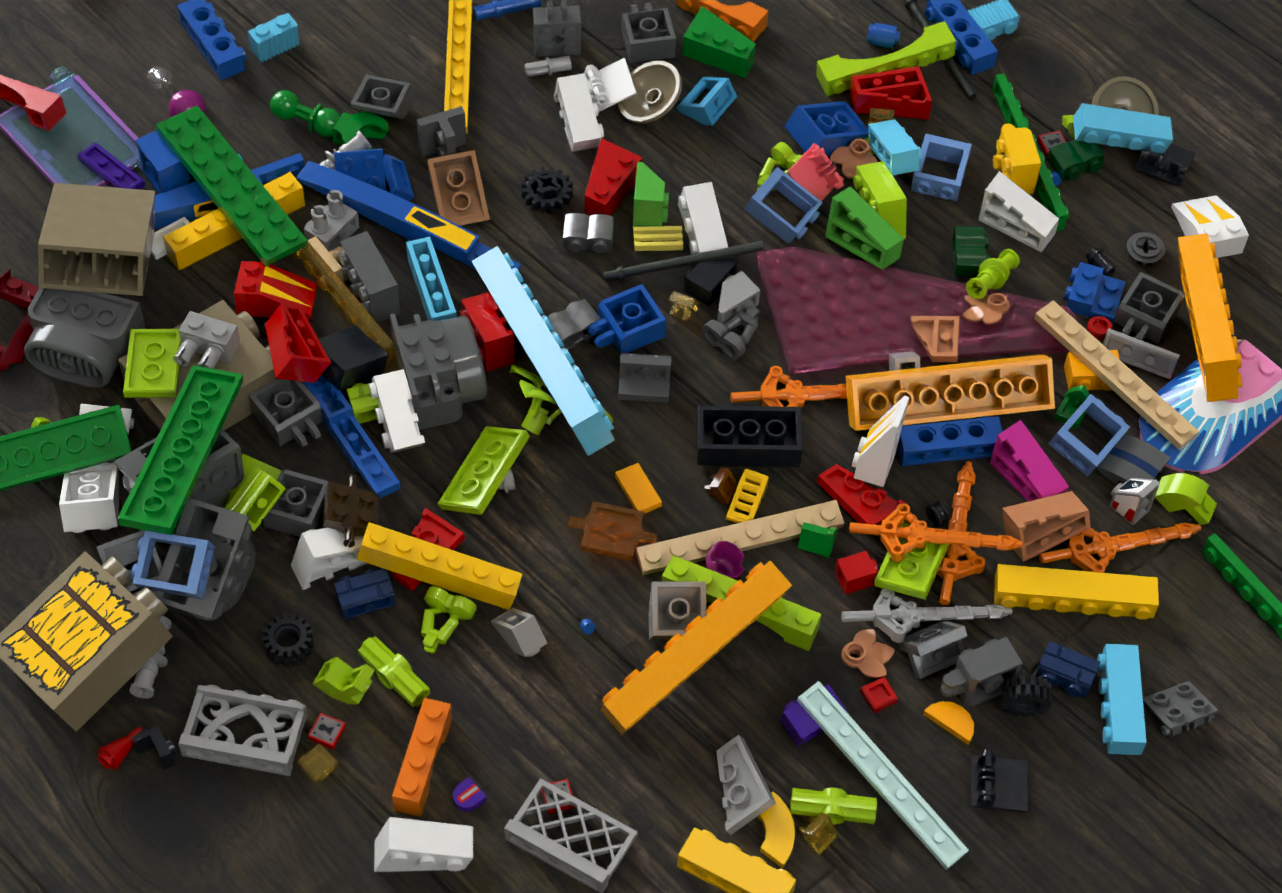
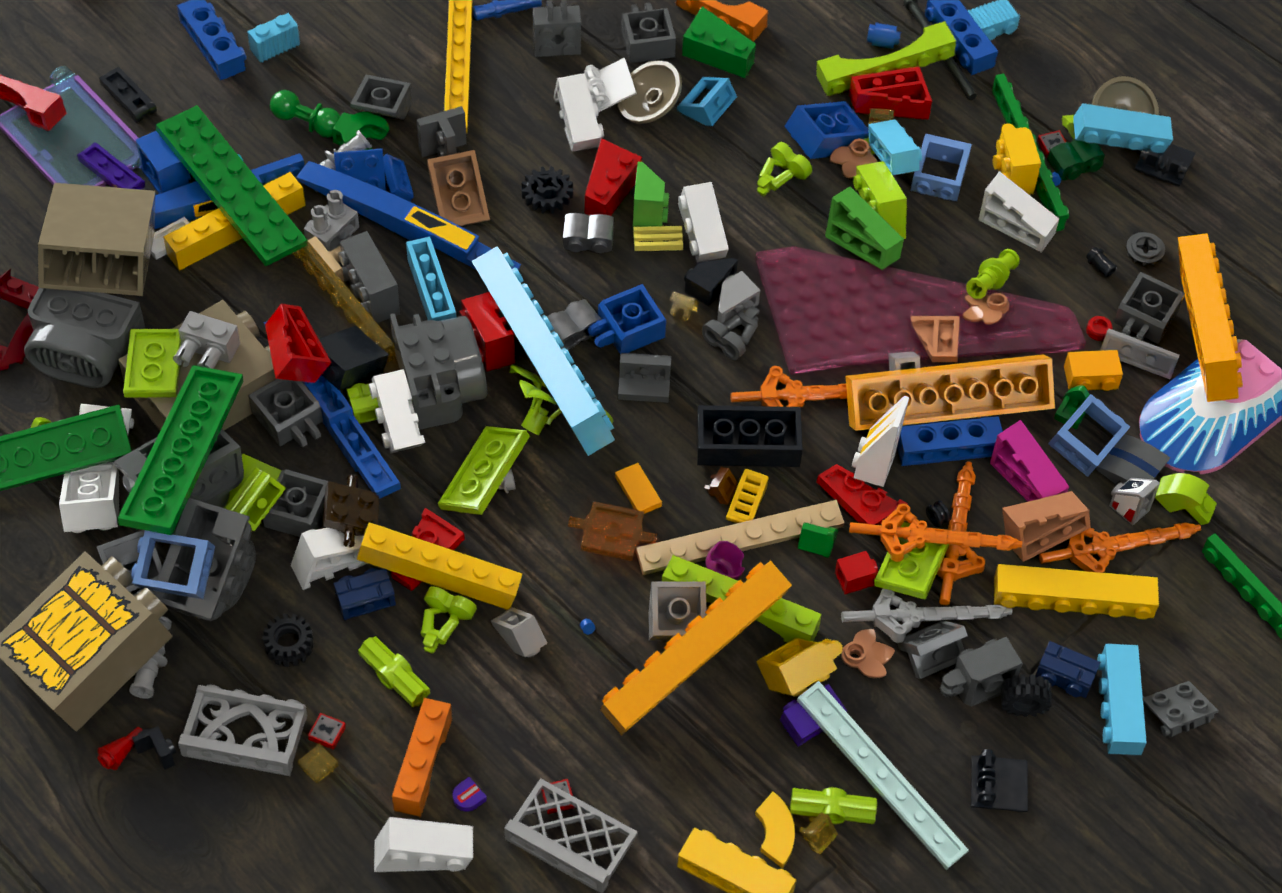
clear piece [147,66,172,89] -> none
magenta hair [168,90,206,118] -> none
red slope [234,261,317,319] -> none
lime brick [313,657,375,705] -> none
light grey axle [525,55,572,77] -> none
pearl dark grey bar [603,241,764,281] -> none
light grey wing [716,735,776,835] -> none
medium blue window [744,167,823,245] -> none
coral hinge [787,143,844,201] -> none
red tile [860,677,898,714] -> none
light orange tile [923,701,974,745] -> none
dark green brick [952,226,990,276] -> none
tan plate [1034,300,1199,451] -> none
blue plate [1063,262,1126,324] -> none
white slope [1171,195,1249,258] -> none
none -> black plate [99,67,157,123]
none -> yellow hinge [756,638,843,696]

